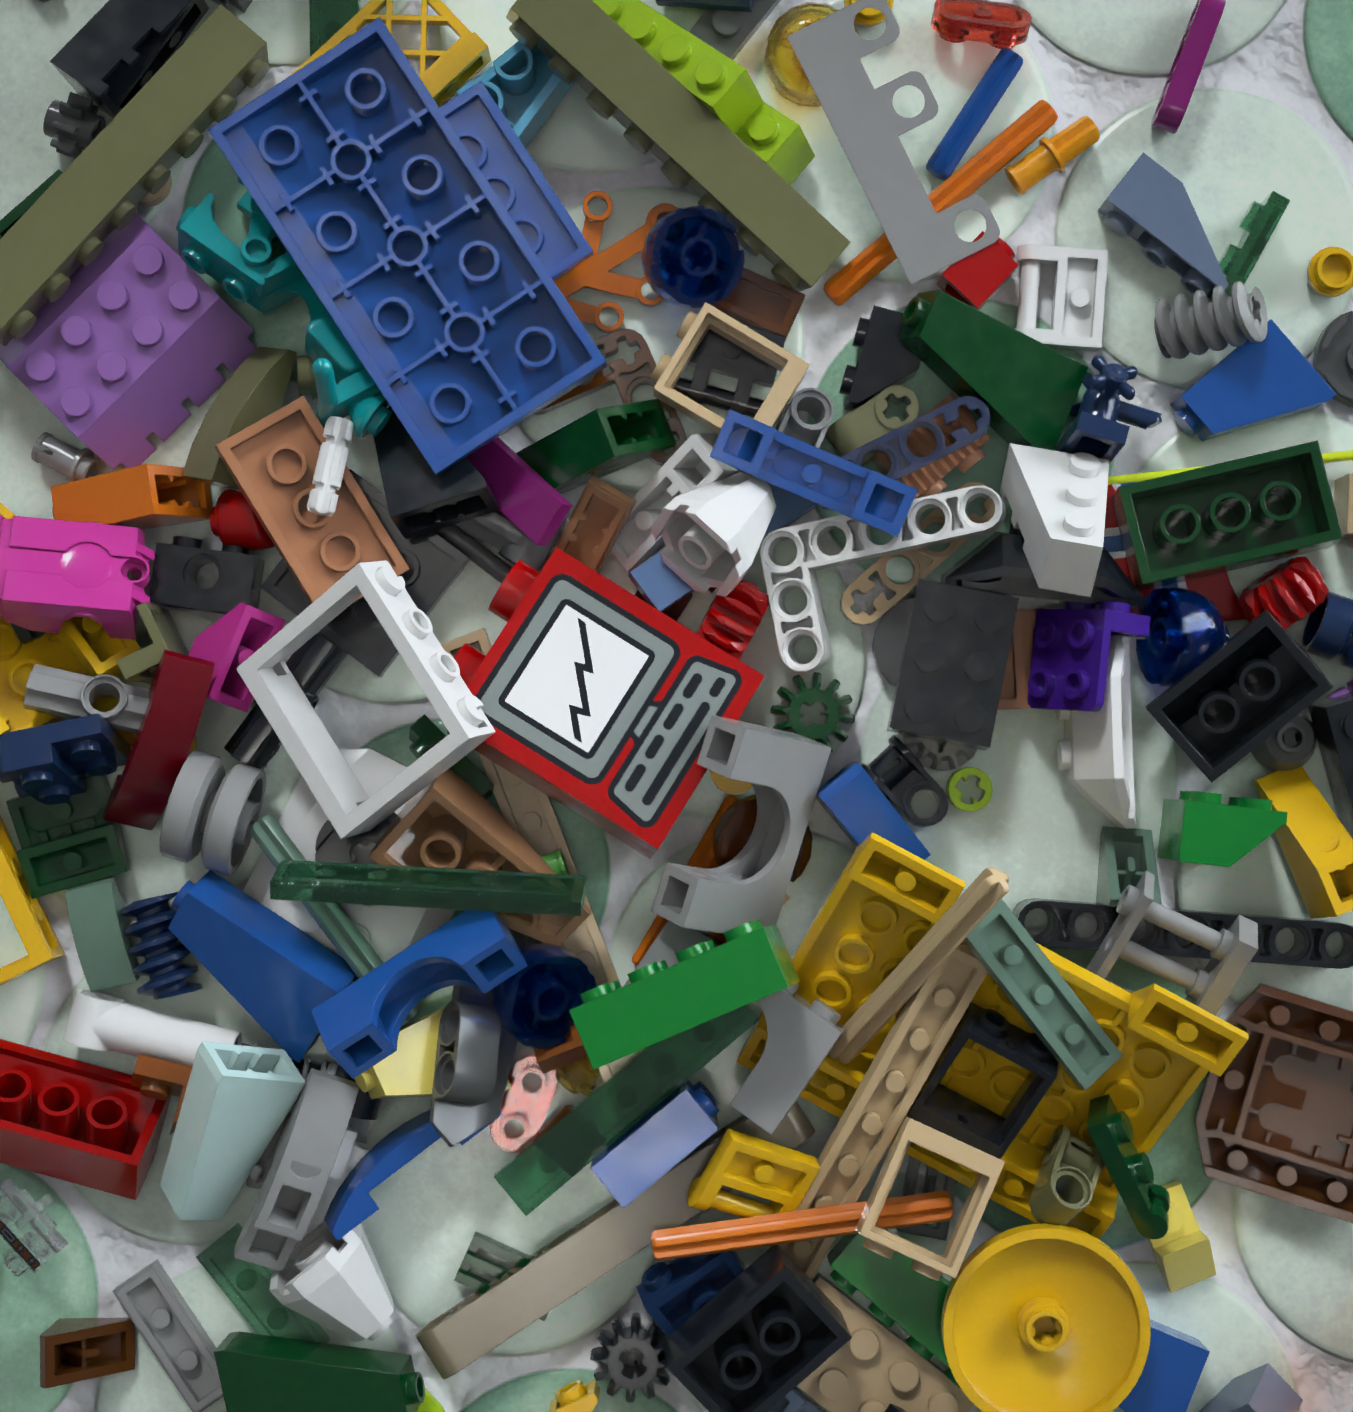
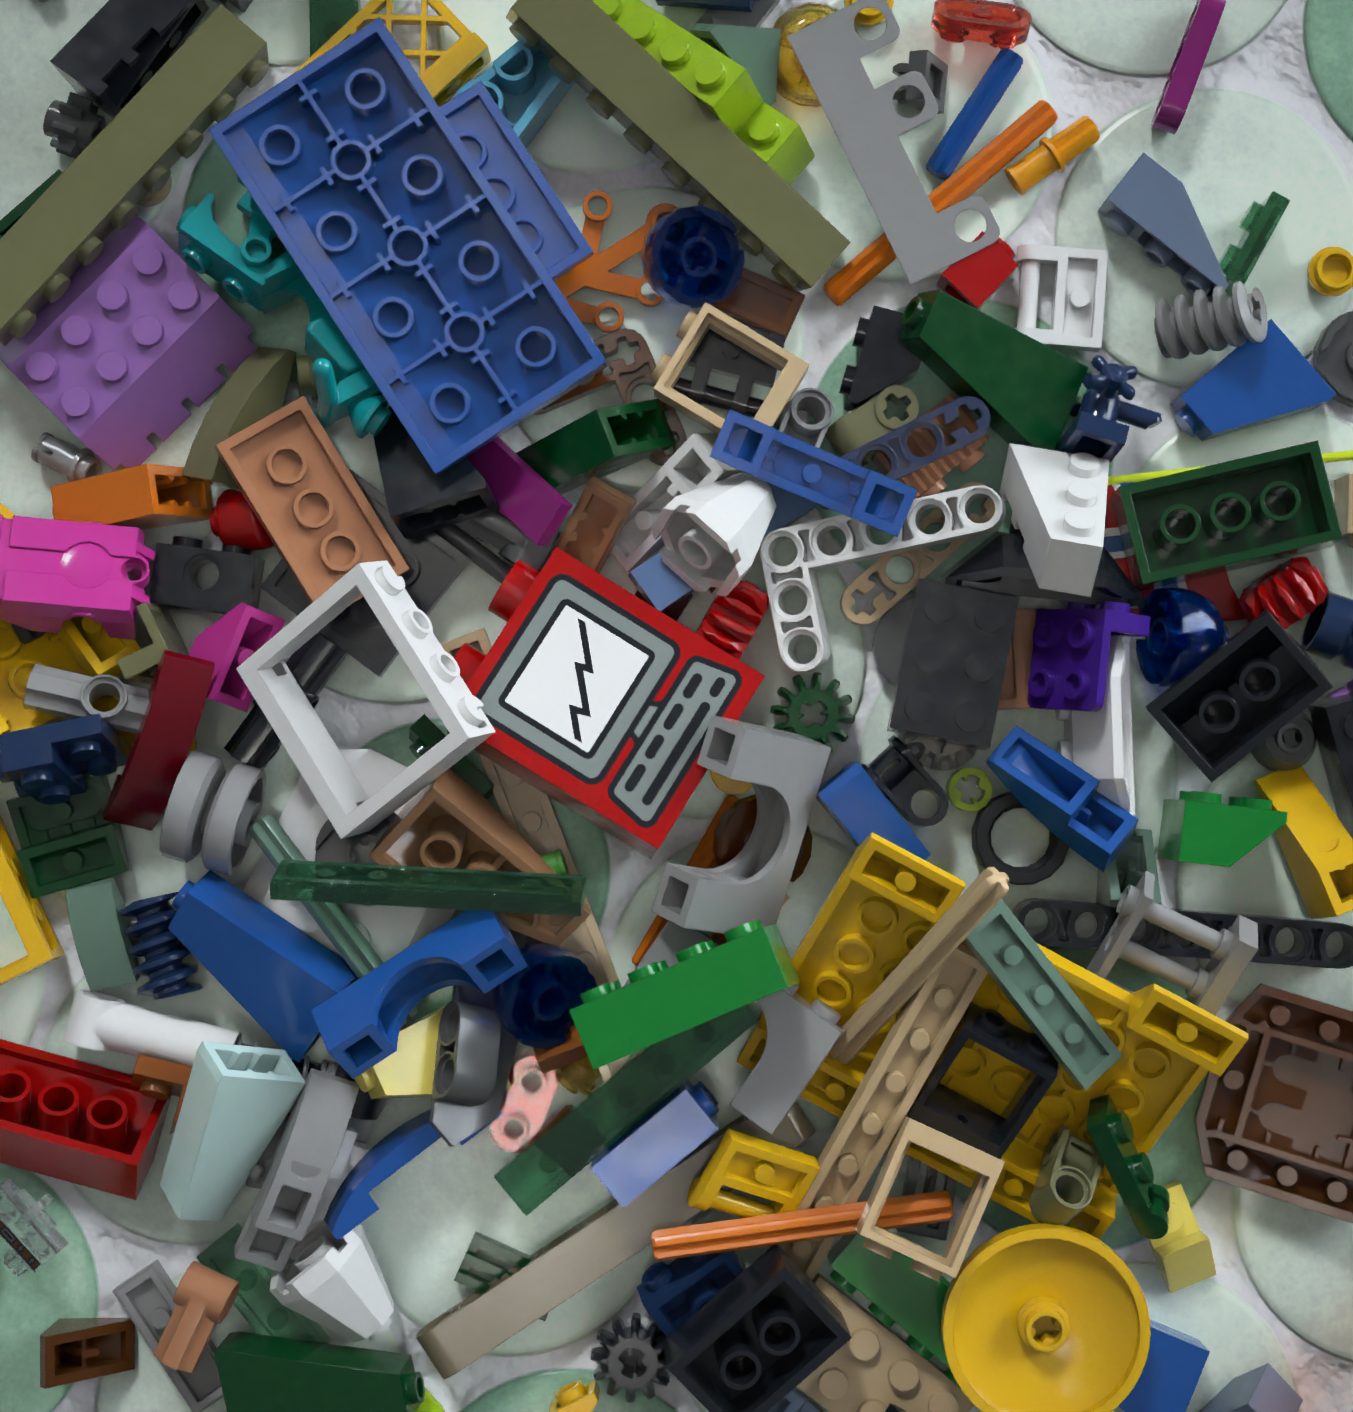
white axle [307,416,354,516] -> none
none -> nougat piece [153,1261,240,1373]
none -> sand green slope [690,23,781,106]
none -> dark grey tile [892,50,948,114]
none -> black tyre [971,791,1069,885]
none -> blue slope [986,725,1139,873]

